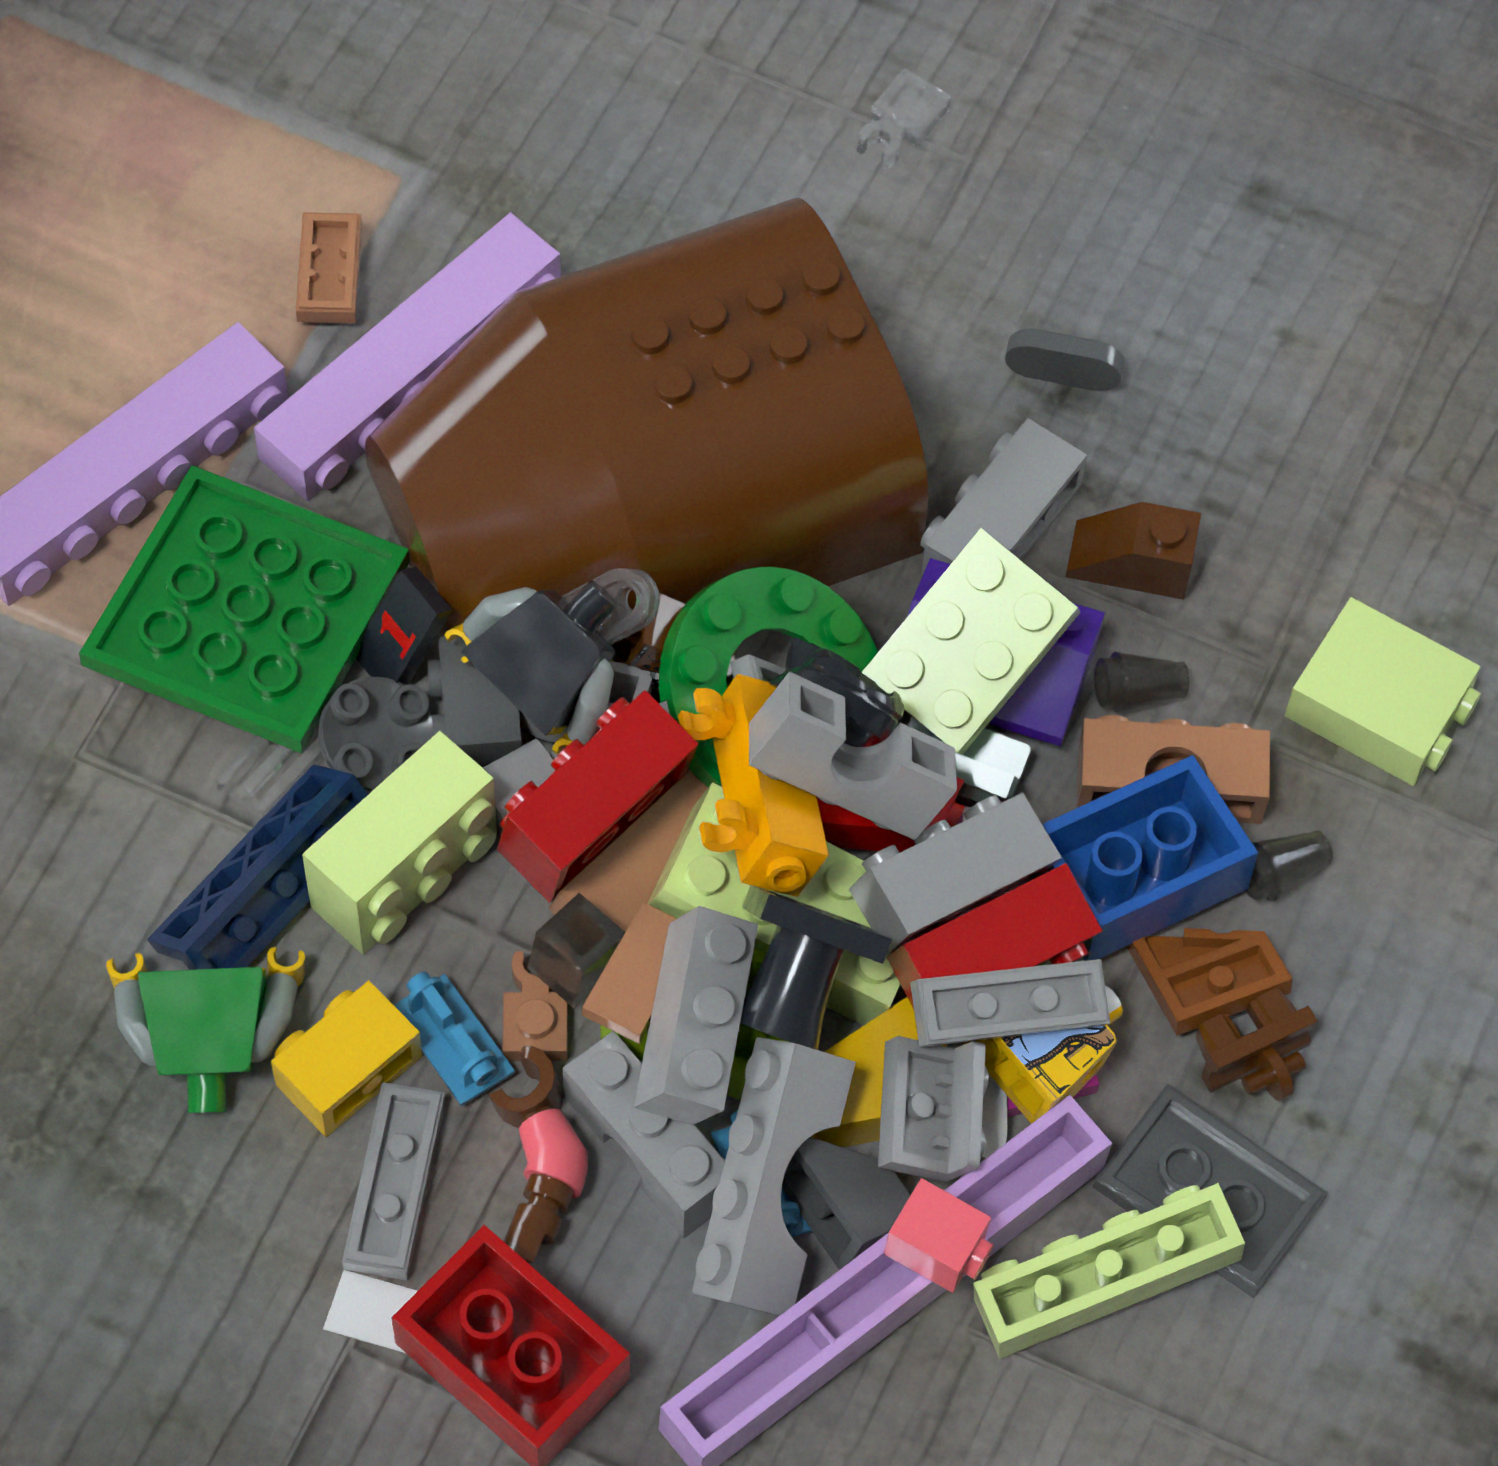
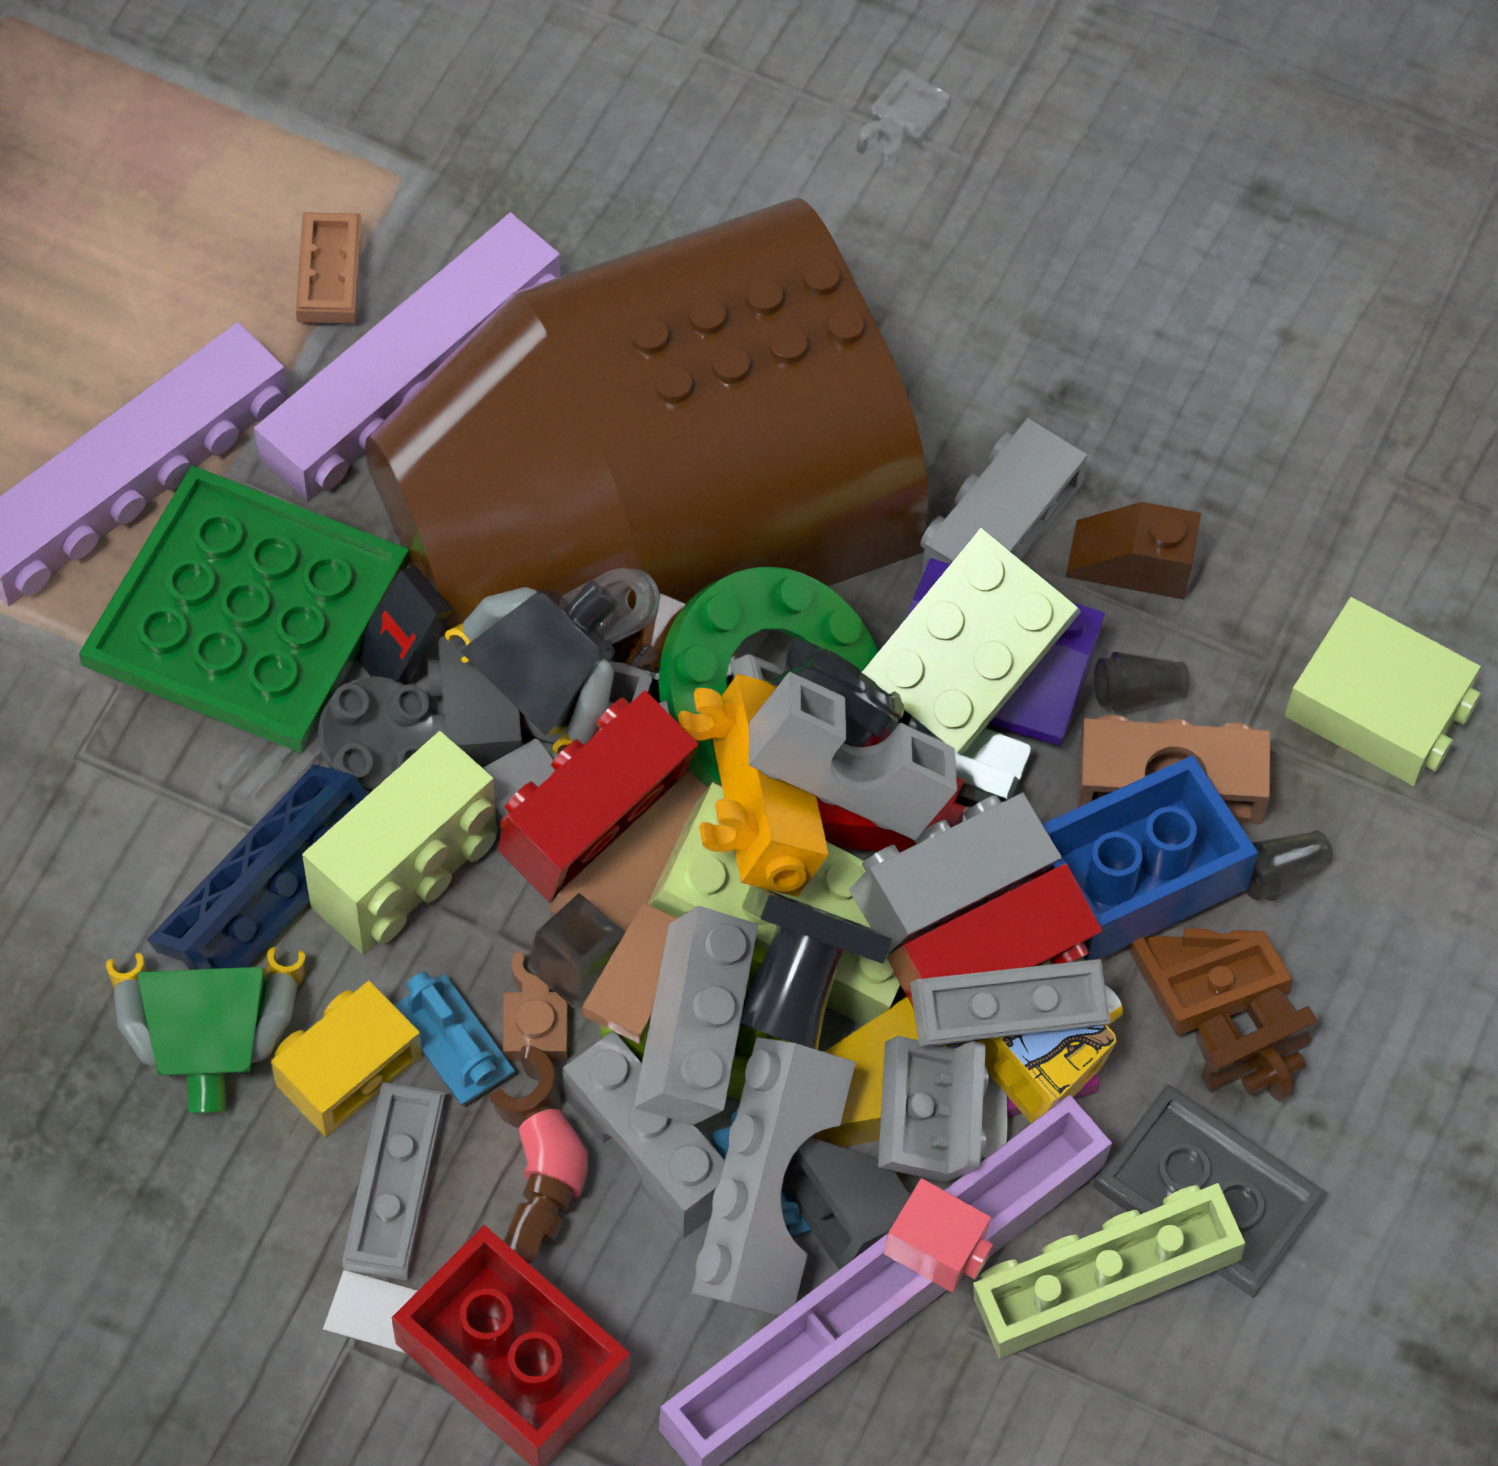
dark grey tile [1005,328,1125,391] -> none

